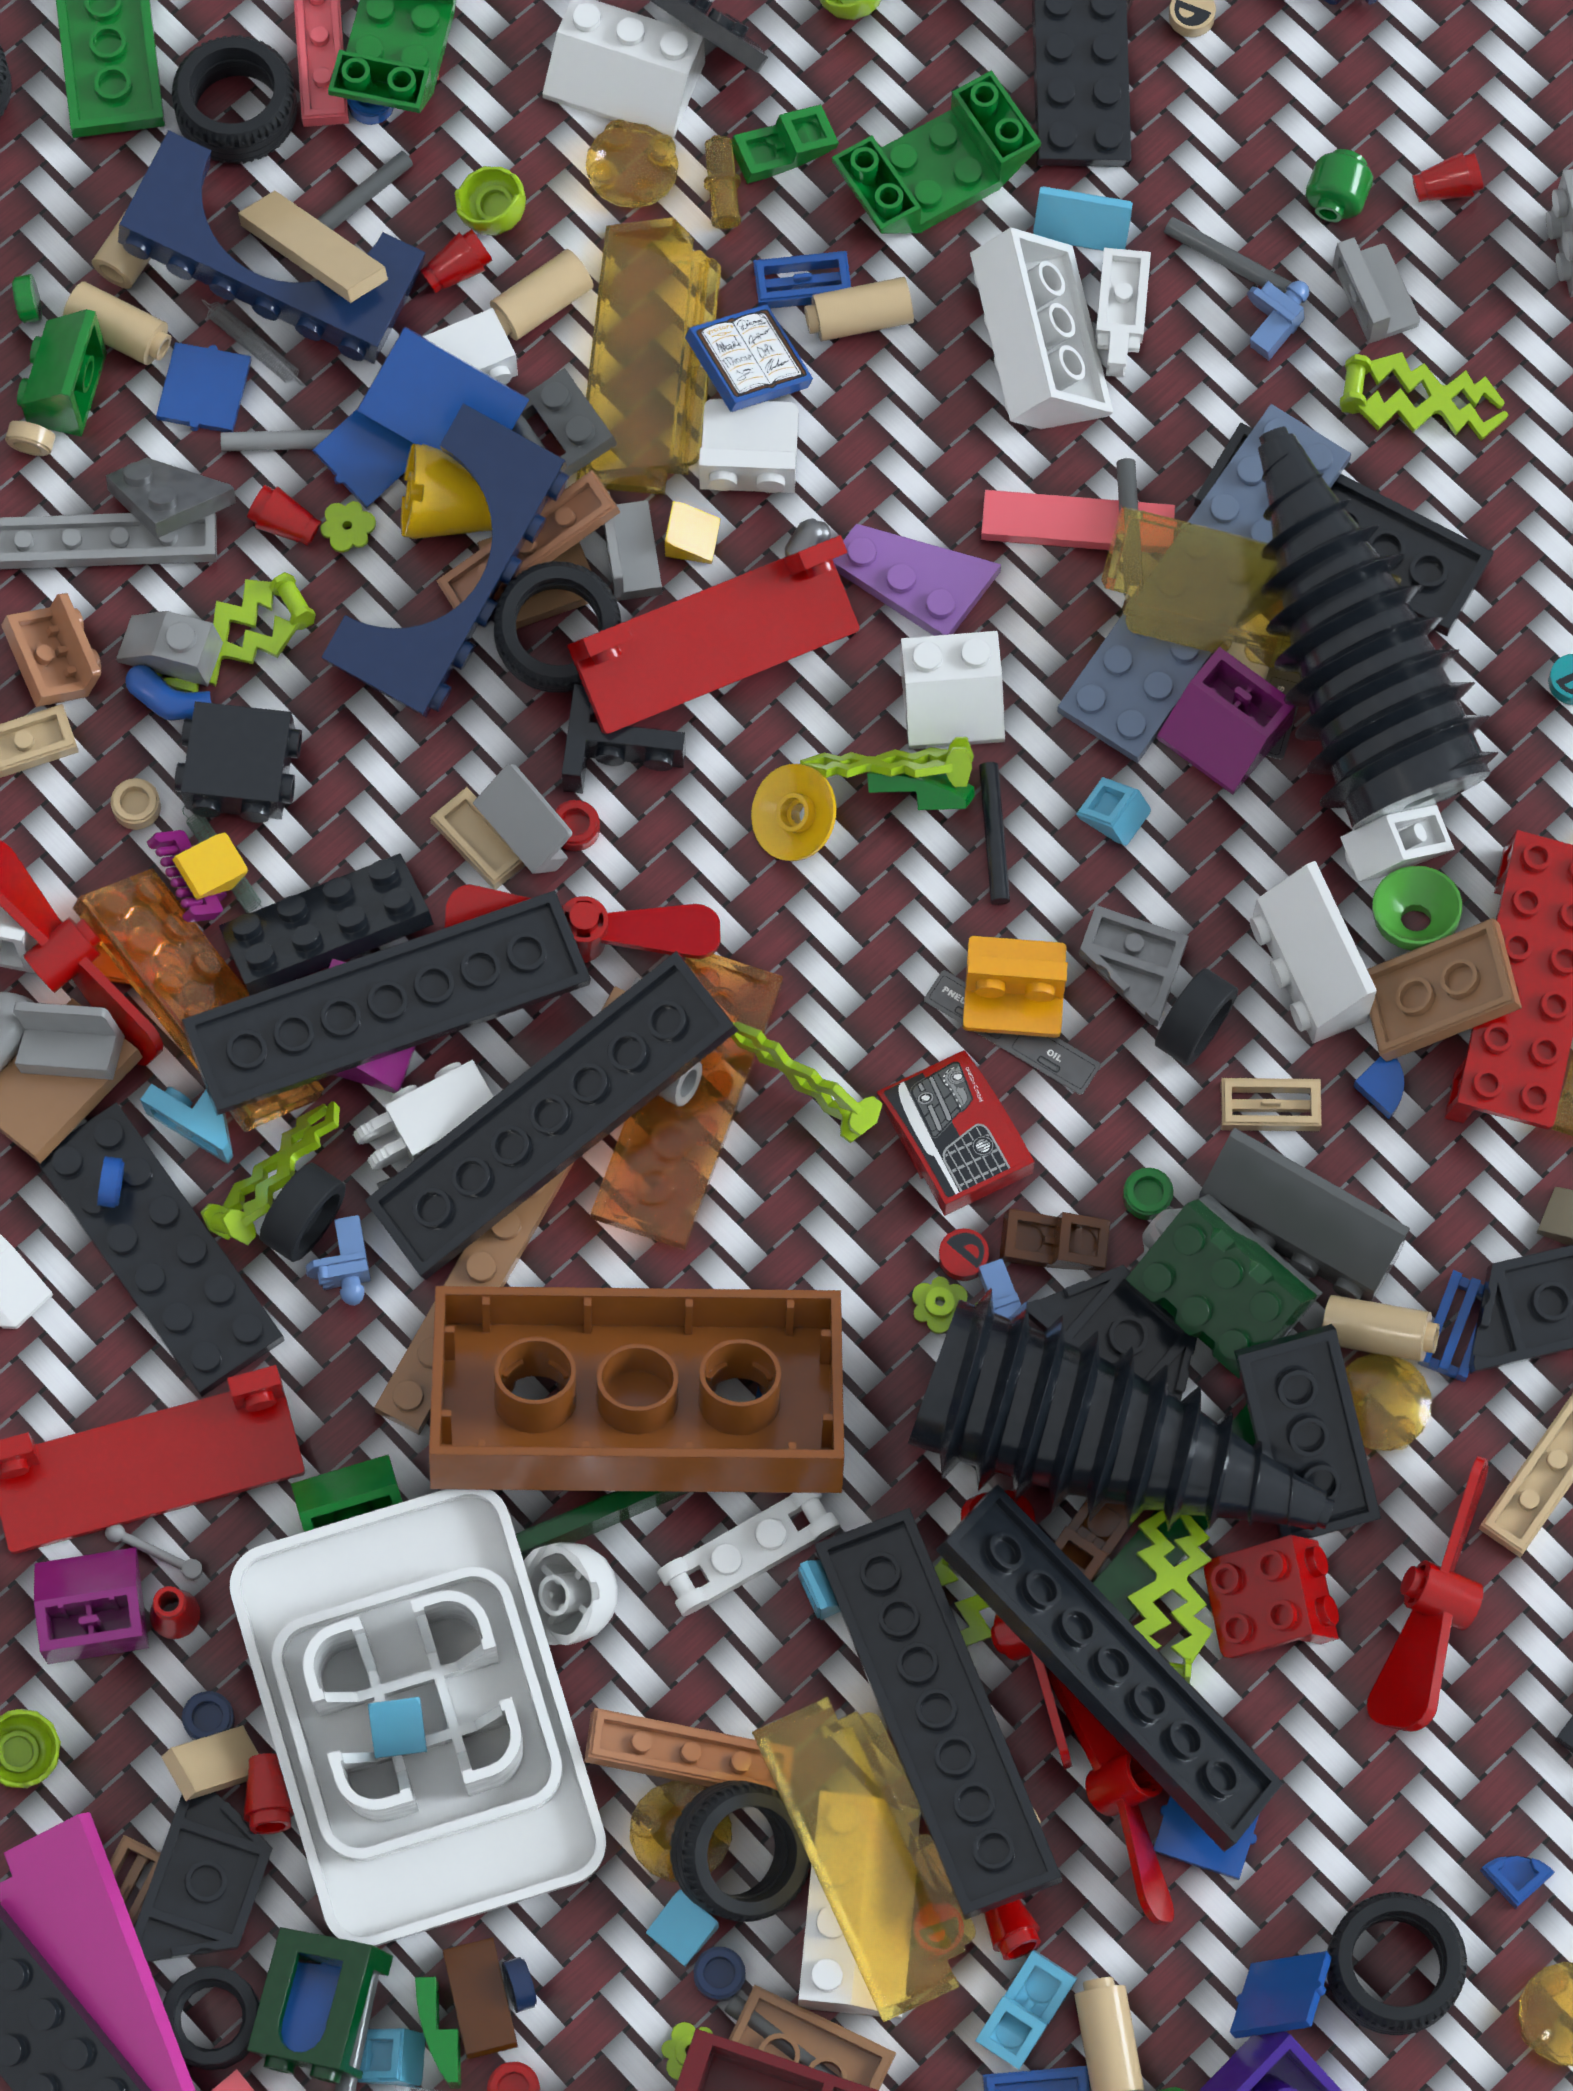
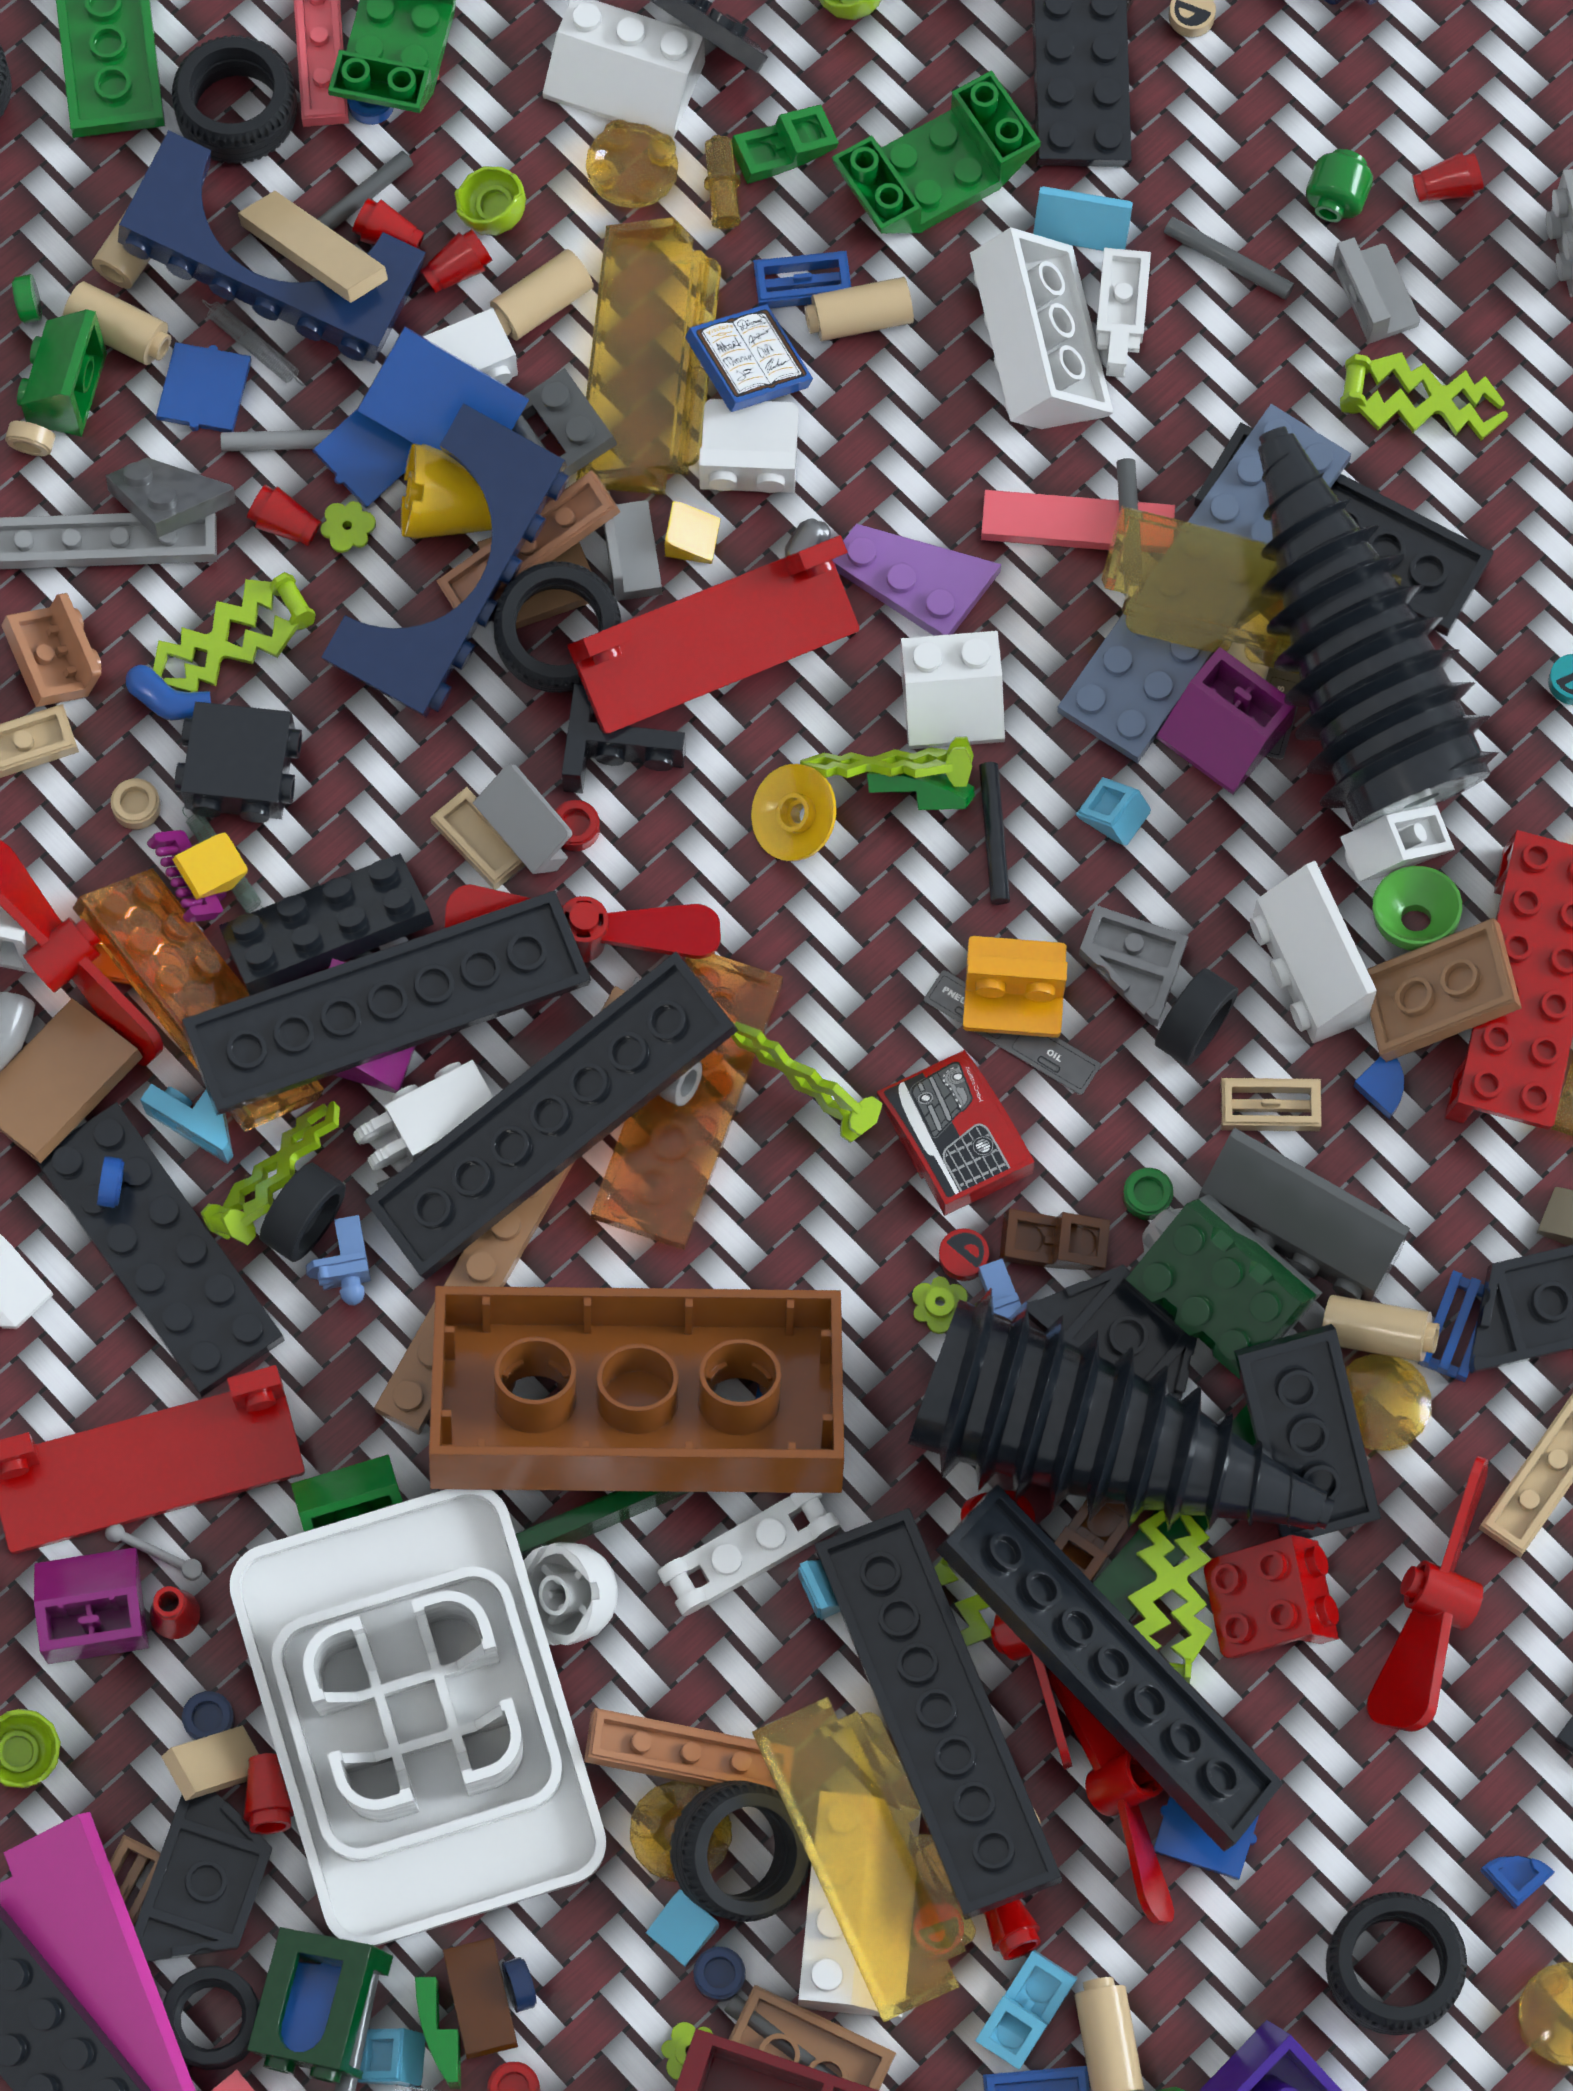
light grey panel [13,1002,125,1080] -> none
light grey slope [116,611,223,686] -> none
medium azure slope [368,1697,427,1759] -> none
blue piece [1230,1951,1332,2039] -> none
medium blue piece [1247,281,1309,361] -> none
none -> red cone [352,198,425,249]

